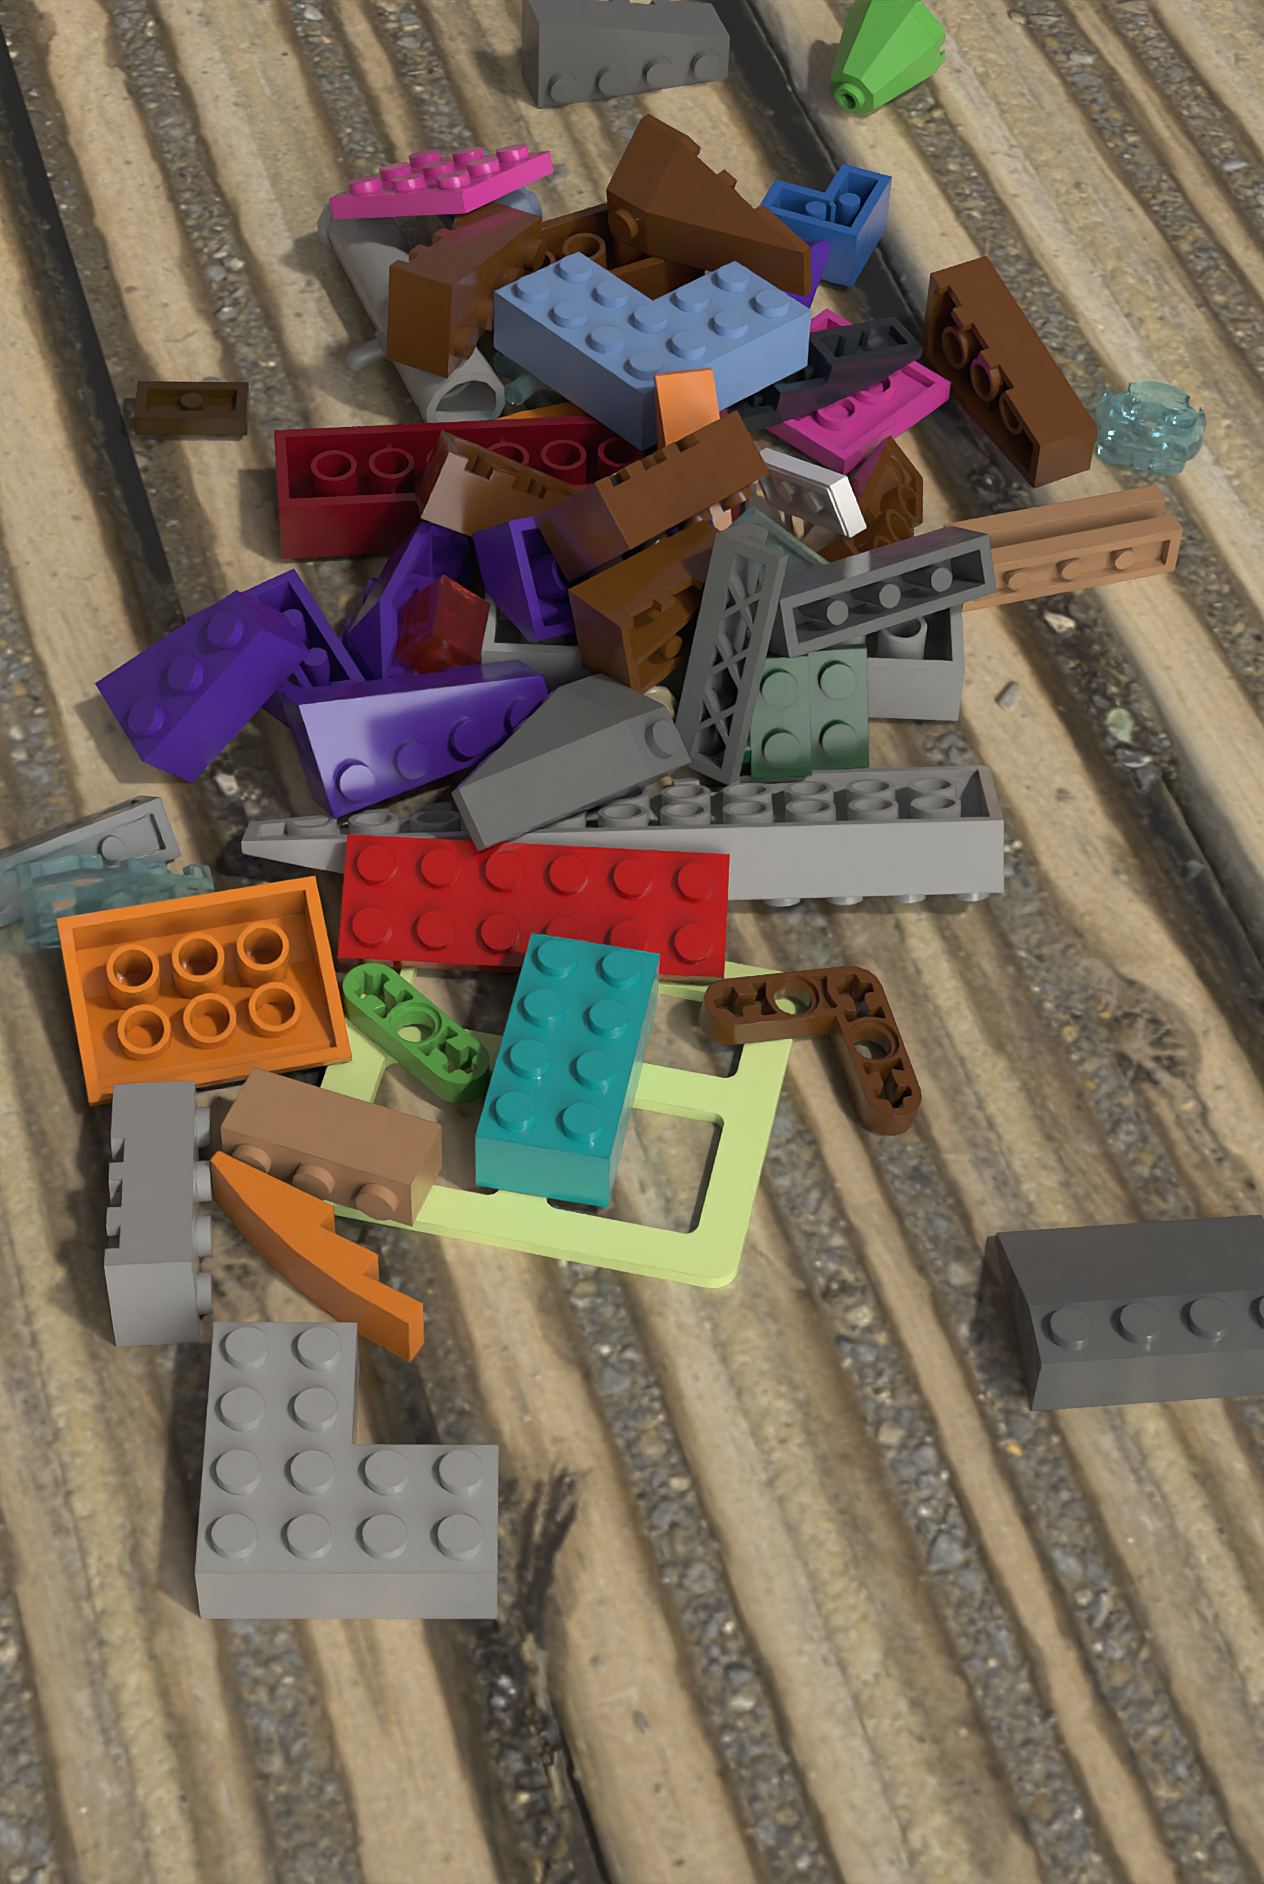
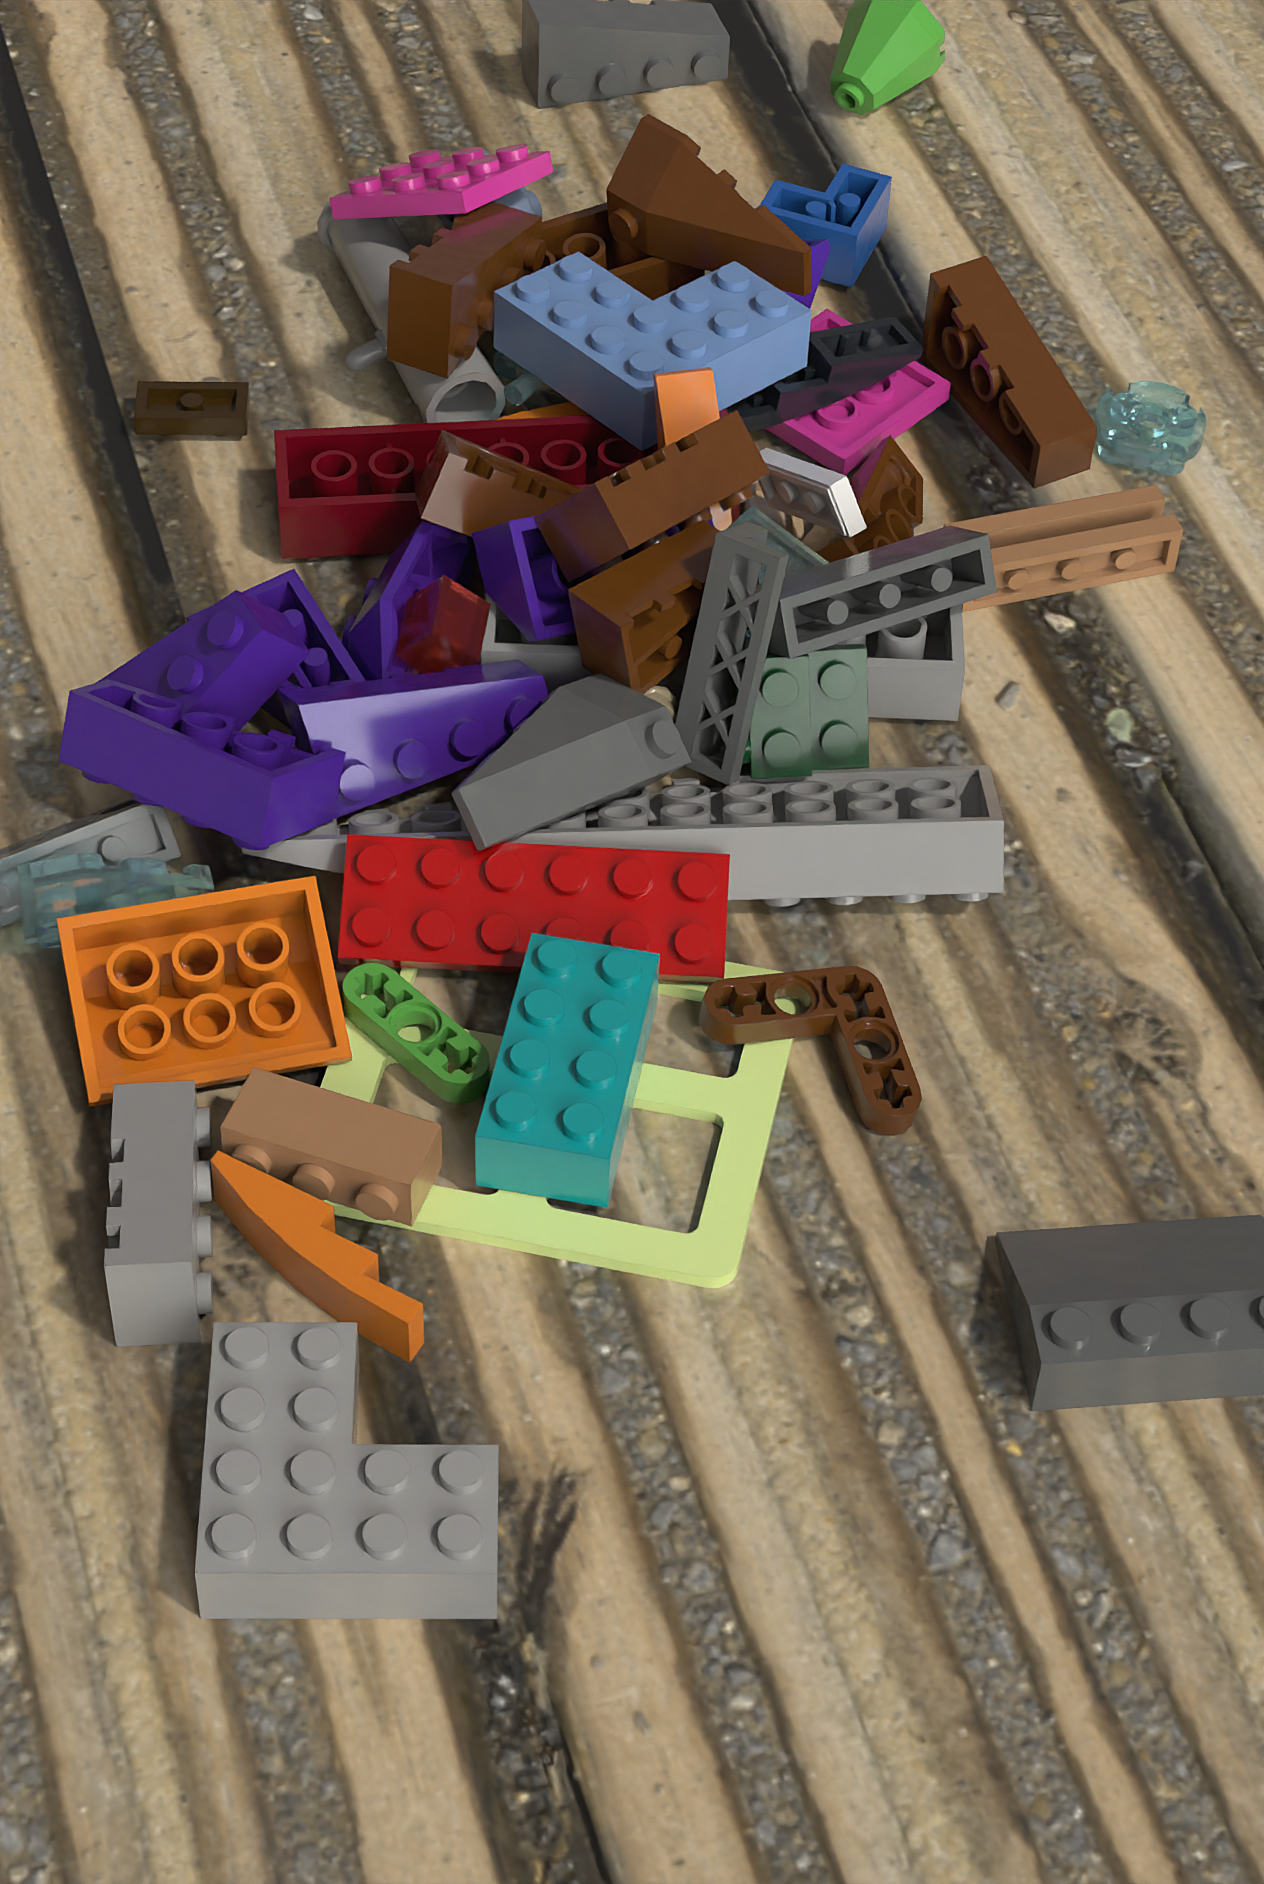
none -> dark purple wedge [59,679,346,850]

